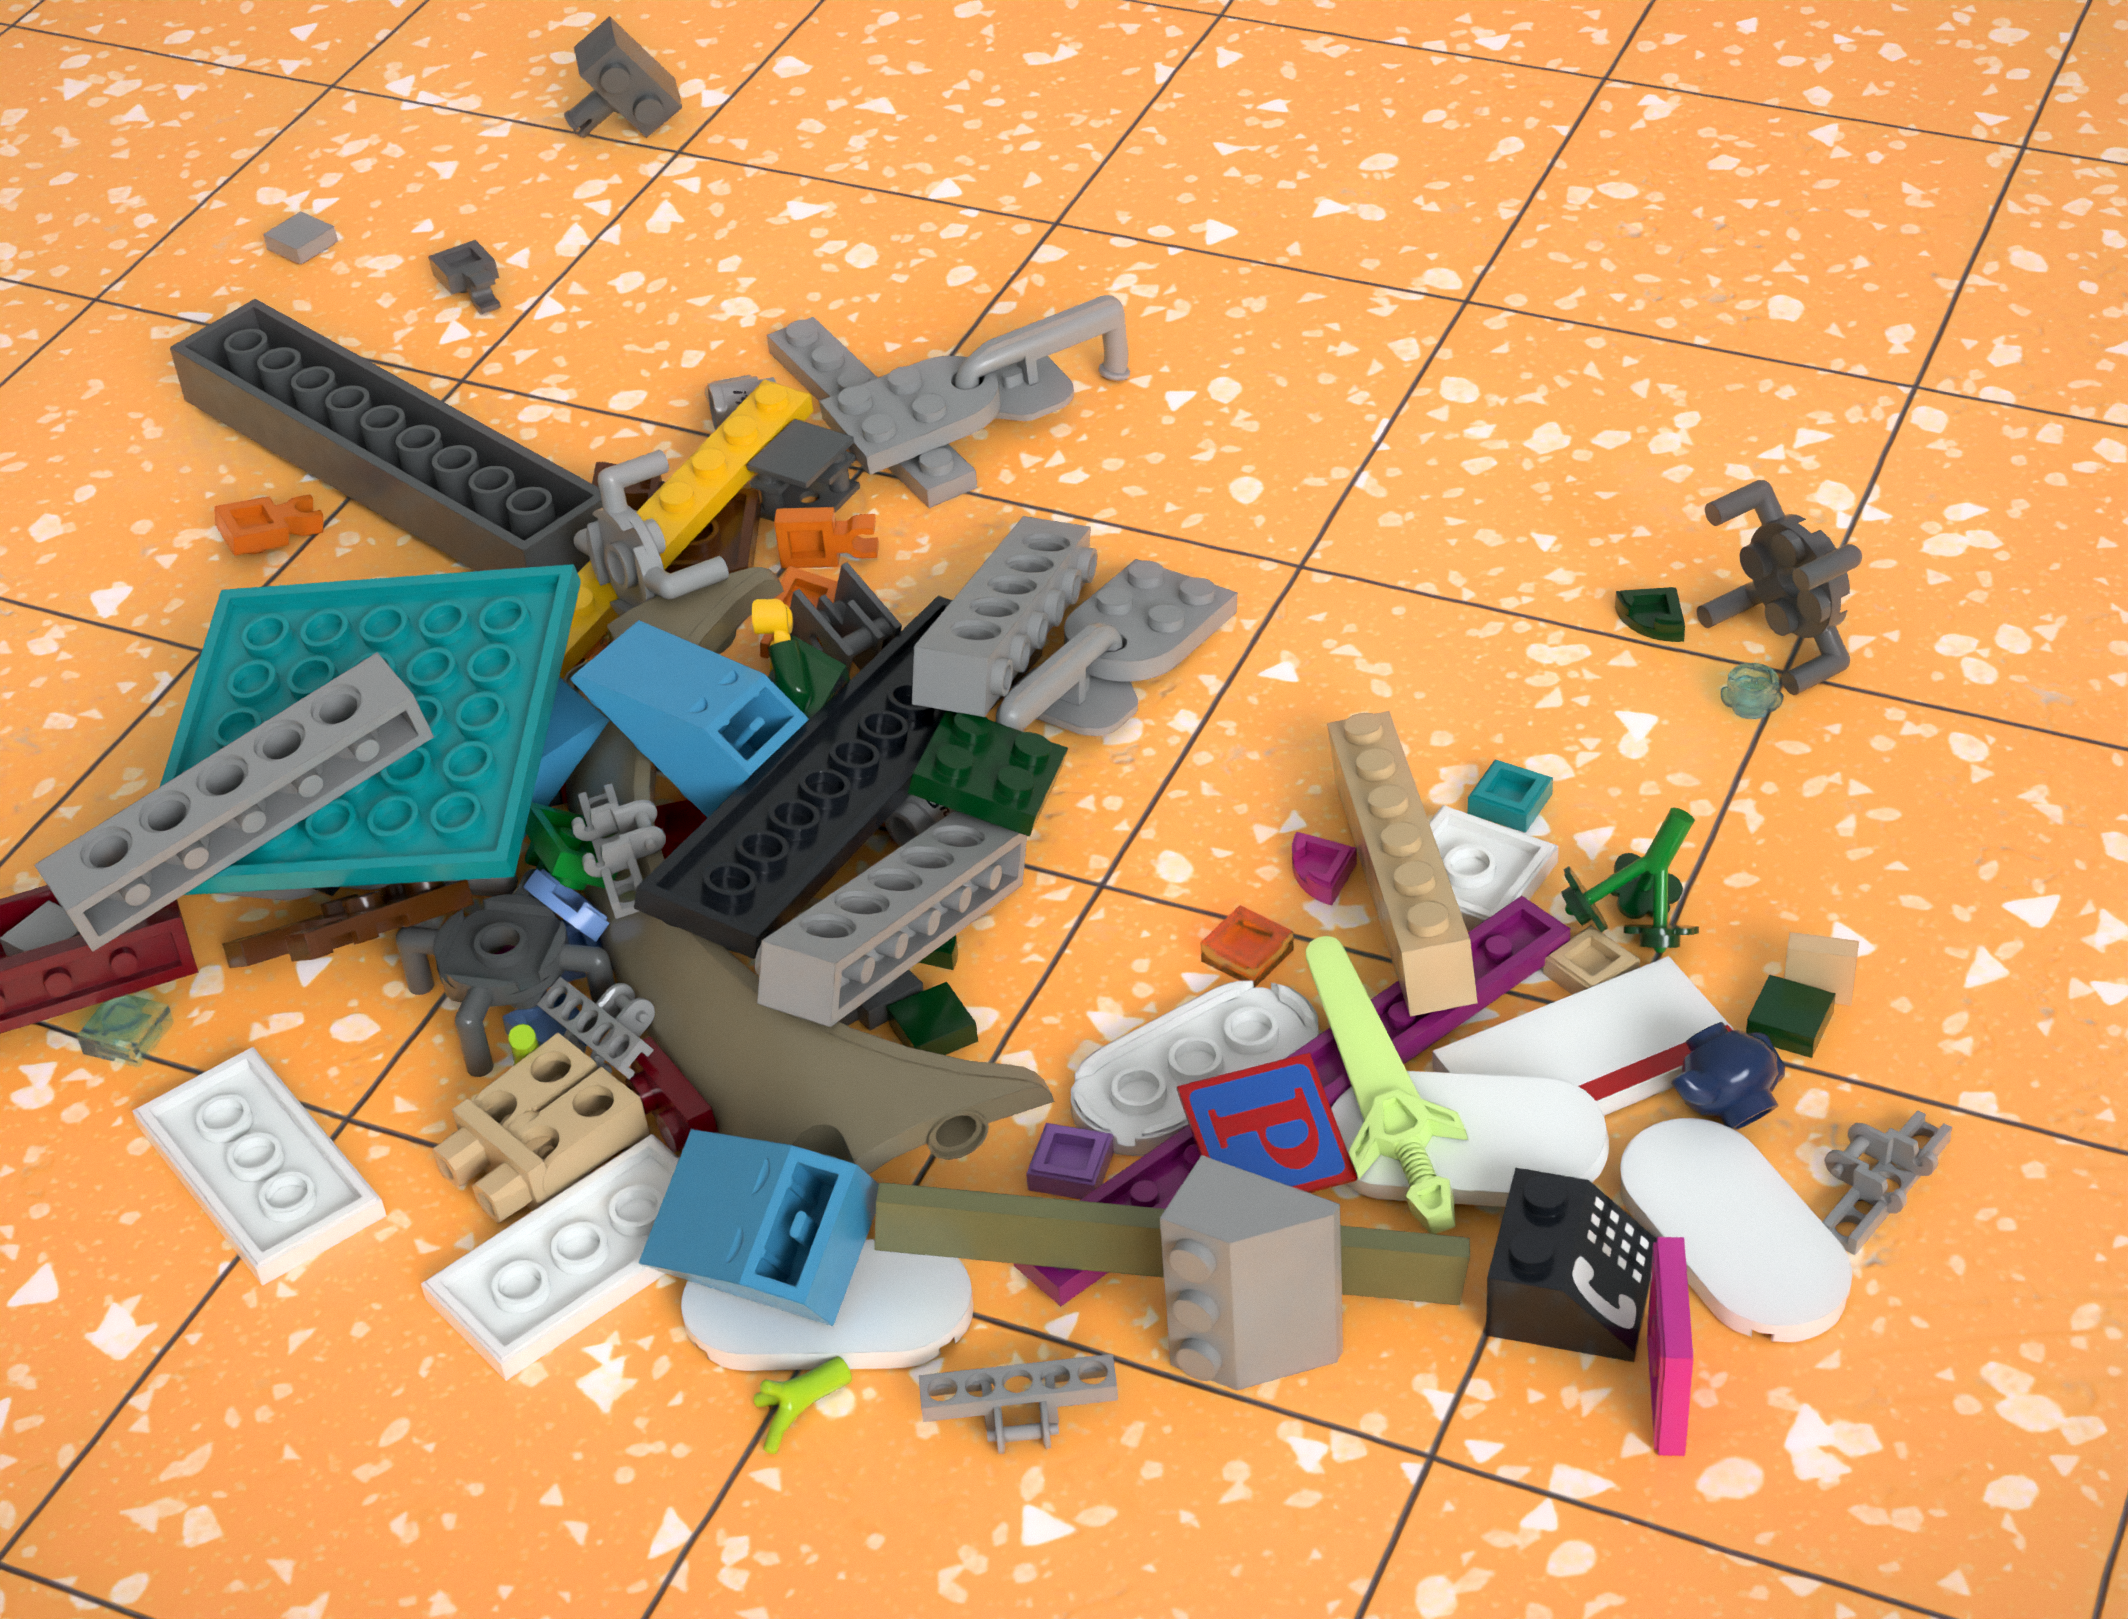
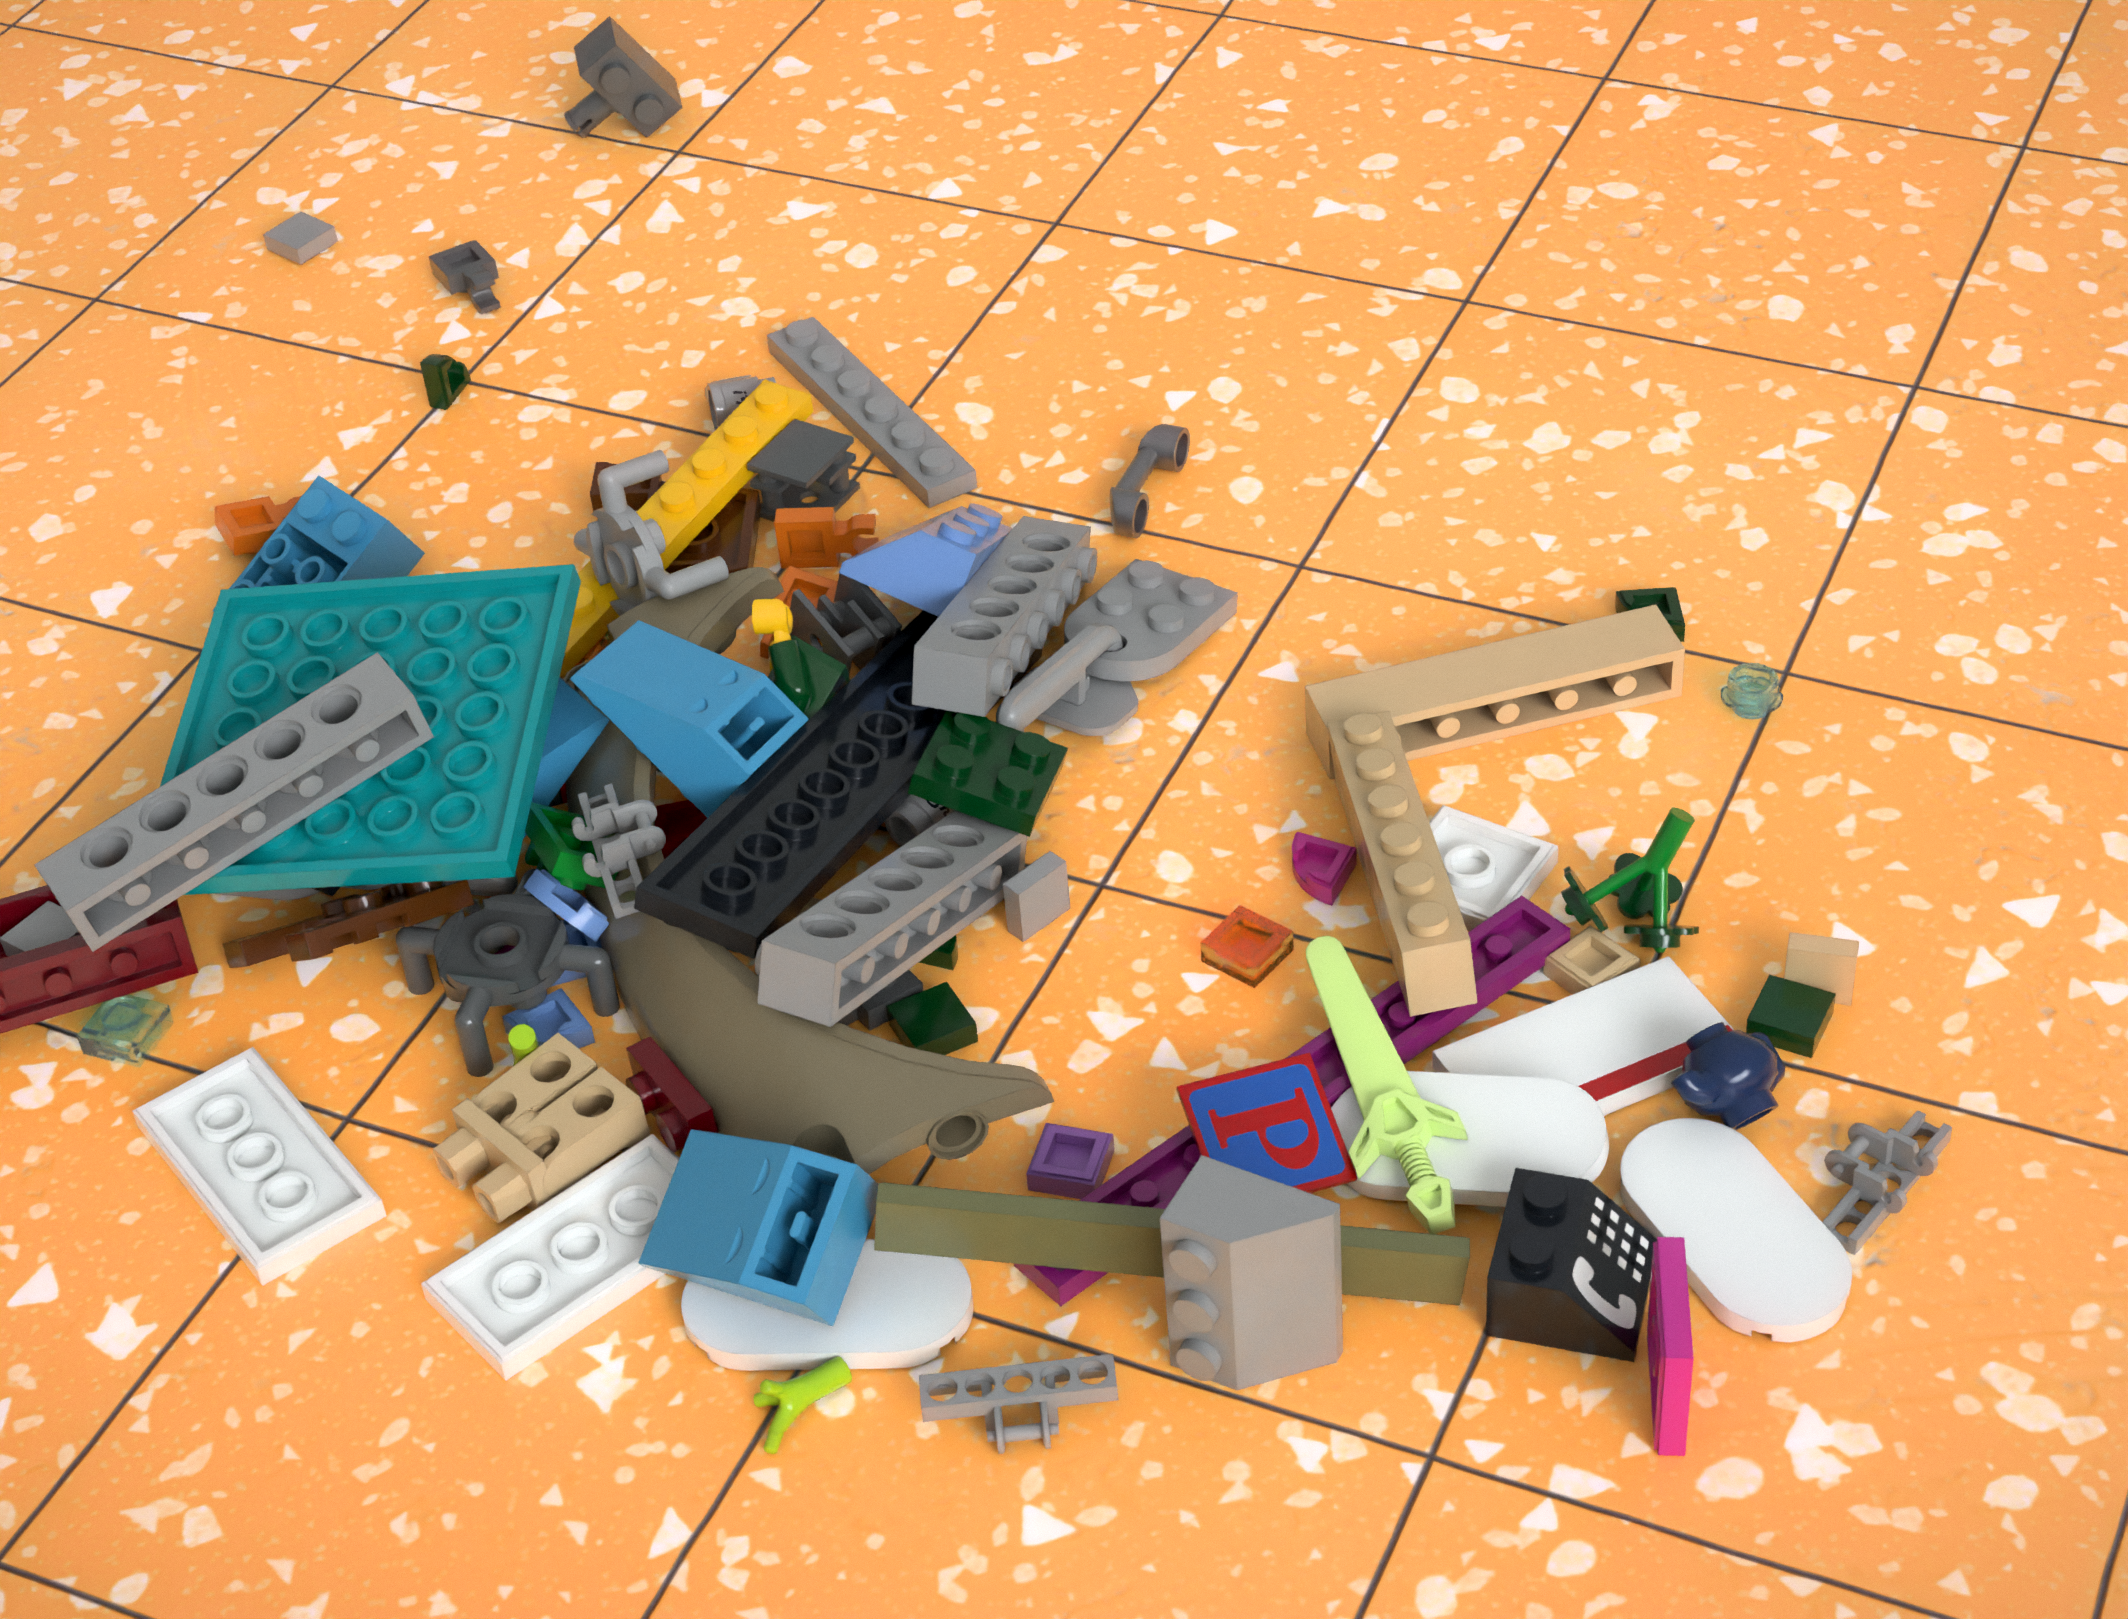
dark grey brick [169,299,603,573] -> none
light grey piece [536,976,655,1079] -> none
light grey plate [819,295,1130,475] -> none
white tile [1071,980,1319,1156] -> none
teal tile [1467,759,1553,833] -> none
dark grey plate [1697,480,1862,695] -> none
none -> dark azure slope [212,475,425,612]
none -> dark green tile [420,354,471,410]
none -> medium blue slope [839,503,1013,617]
none -> light grey tile [1003,851,1070,942]
none -> flat silver bar [1110,424,1190,539]
none -> tan brick [1305,604,1685,779]

